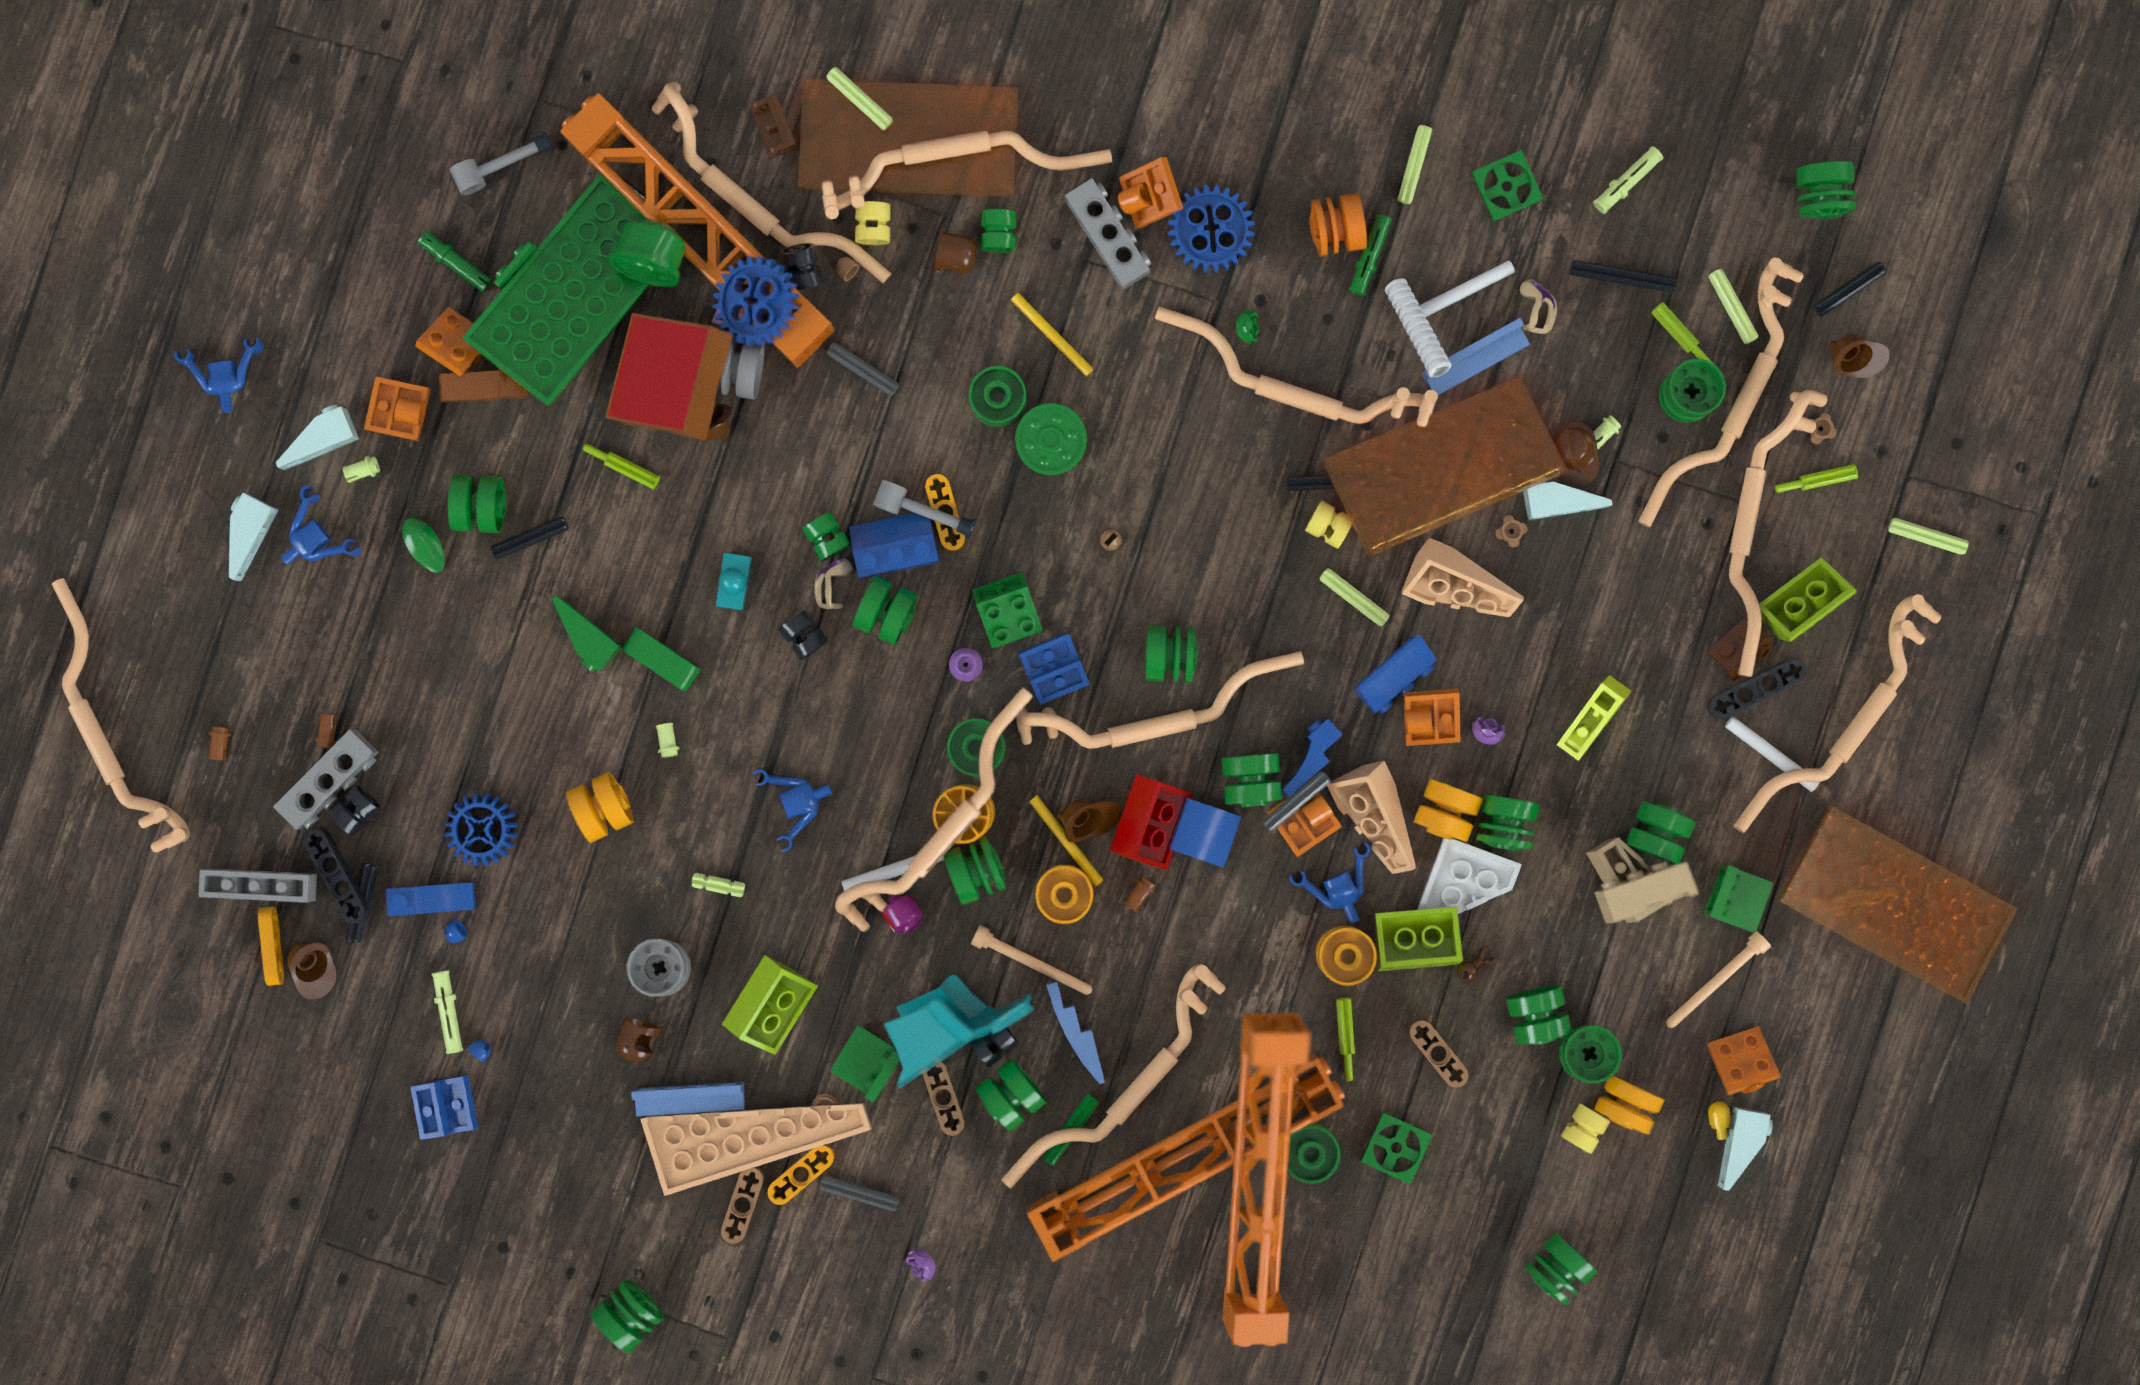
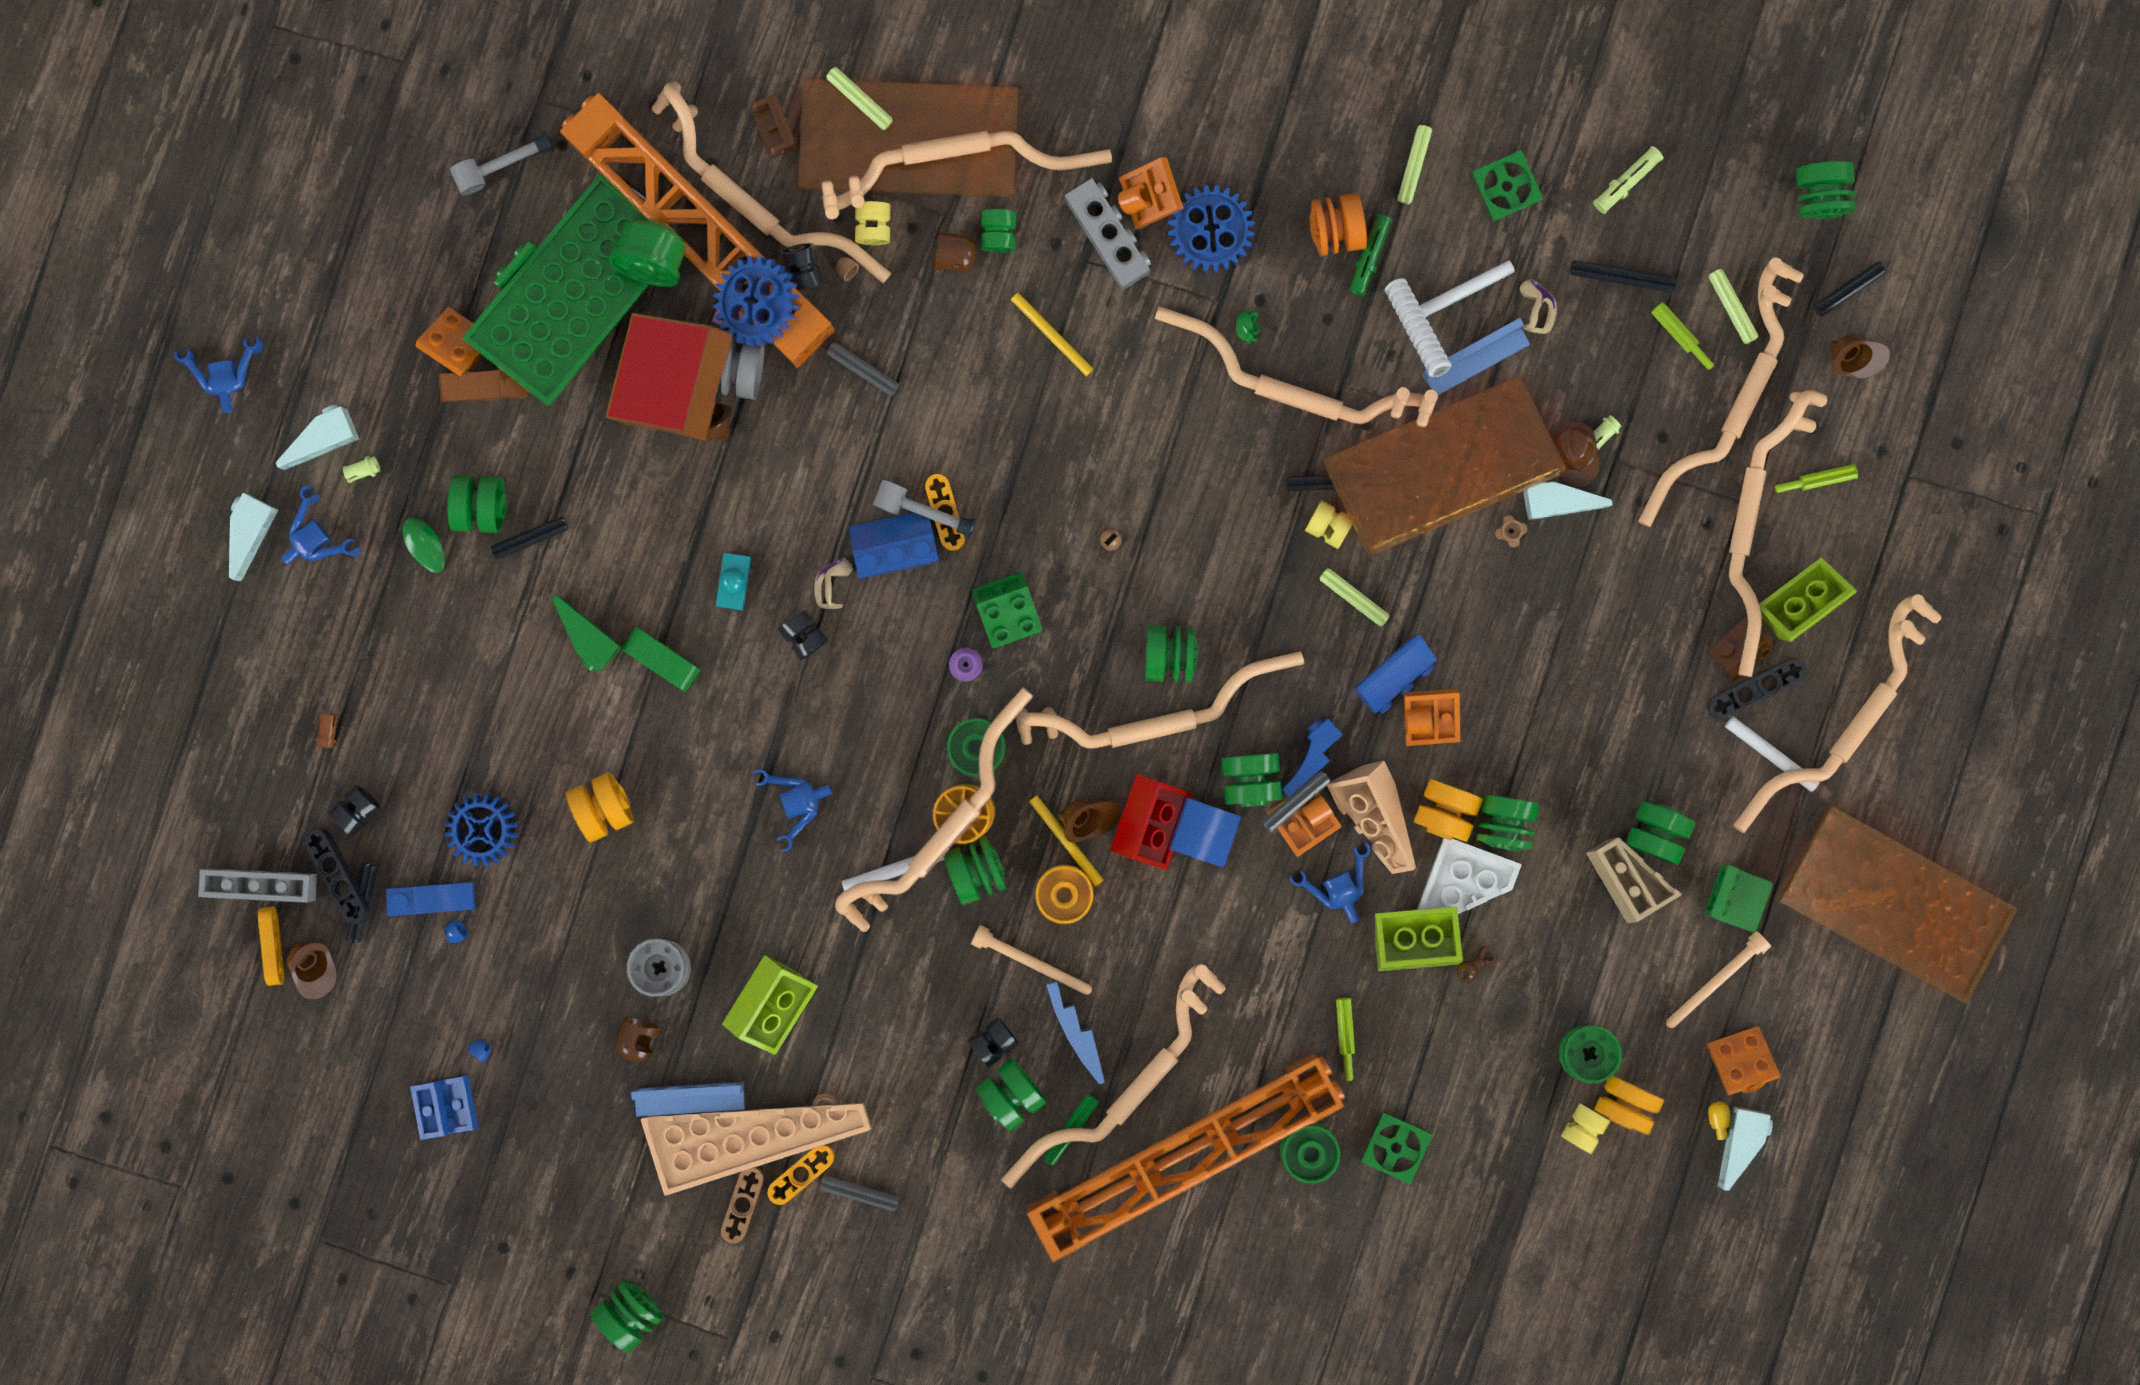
light nougat piece [52,578,190,852] -> none
dark orange pin [208,726,231,760] -> none
light grey brick [273,729,379,830] -> none
orange plate [364,377,431,442] -> none
green pin [417,230,493,293] -> none
yellowish green pin [432,970,463,1054] -> none
lime axle [583,443,660,490] -> none
yellowish green pin [656,723,679,758] -> none
yellowish green axle [692,873,745,897] -> none
green wheel [802,512,851,562] -> none
green bracket [830,1026,900,1103] -> none
green wheel [852,575,918,646] -> none
magenta head [883,894,923,935] -> none
teal piece [884,974,1033,1089] -> none
medium lavender plate [906,1250,936,1282] -> none
medium nougat beam [923,1061,965,1136] -> none
green wheel [969,366,1027,428] -> none
green wheel [1015,403,1087,475] -> none
blue slope [1018,631,1090,705] -> none
dark orange pin [1124,877,1156,913] -> none
orange piece [1222,1013,1310,1347] -> none
light orange wheel [1315,925,1377,985] -> none
light nougat wedge [1402,538,1524,617] -> none
medium nougat beam [1408,1019,1468,1088] -> none
medium lavender plate [1472,717,1506,745] -> none
green wheel [1505,985,1573,1045] -> none
green wheel [1523,1232,1598,1306] -> none
neon yellow slope [1557,675,1631,761] -> none
tan wedge [1595,861,1699,923] -> none
green wheel [1658,358,1726,423] -> none
medium nougat plate [1810,413,1836,444] -> none
yellowish green axle [1888,518,1969,555] -> none

